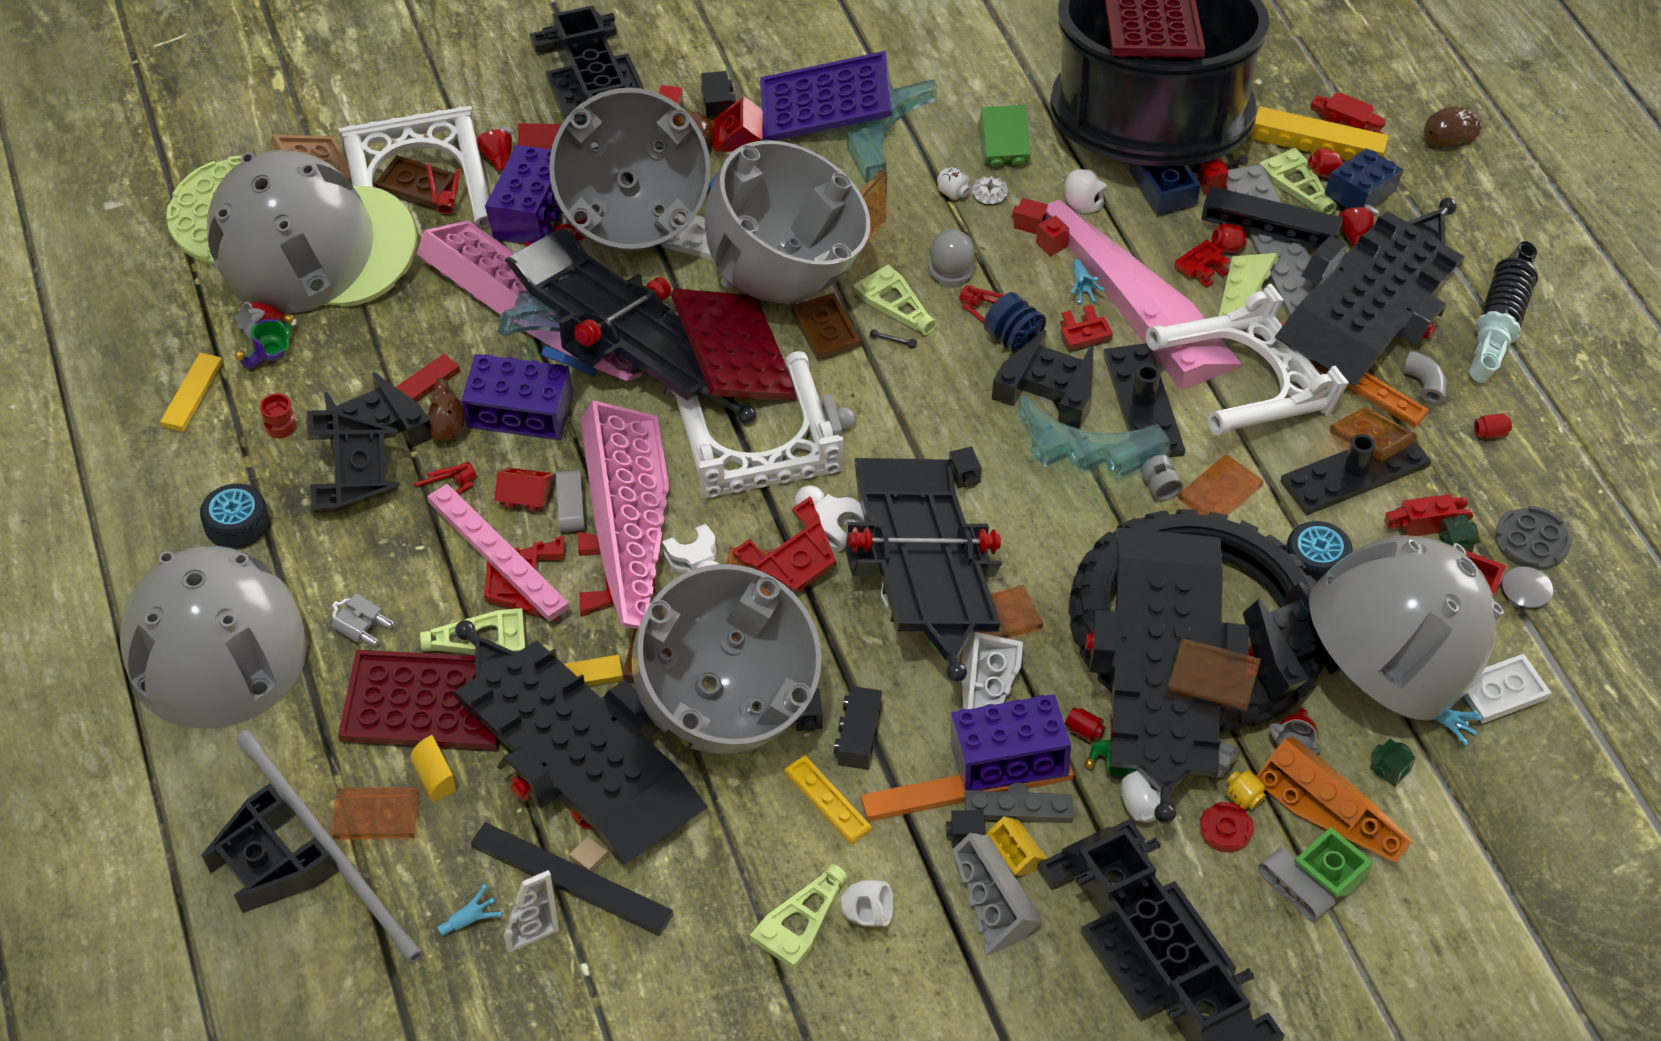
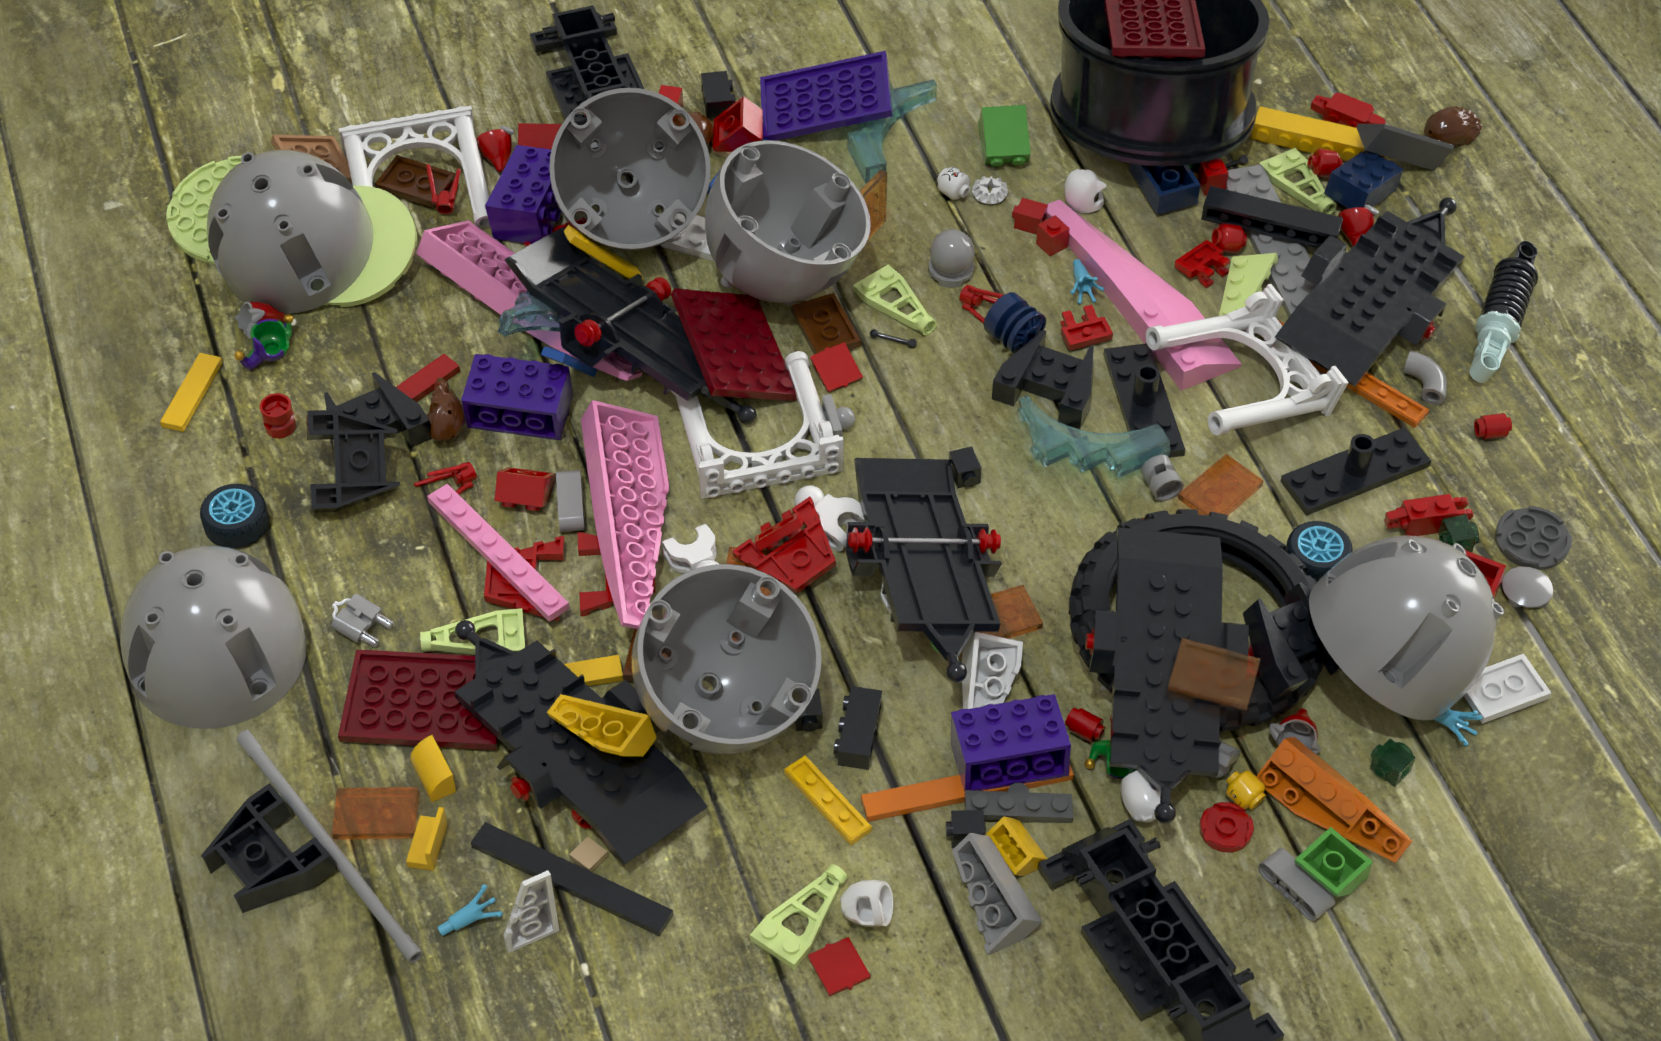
clear orange tile [1330,406,1417,461] -> none
none -> yellow panel [406,807,448,871]
none -> yellow wedge [547,694,657,756]
none -> yellow tile [564,225,644,280]
none -> red plate [754,509,803,551]
none -> red piece [808,937,871,997]
none -> red piece [810,342,863,393]
none -> dark grey slope [1357,124,1454,171]

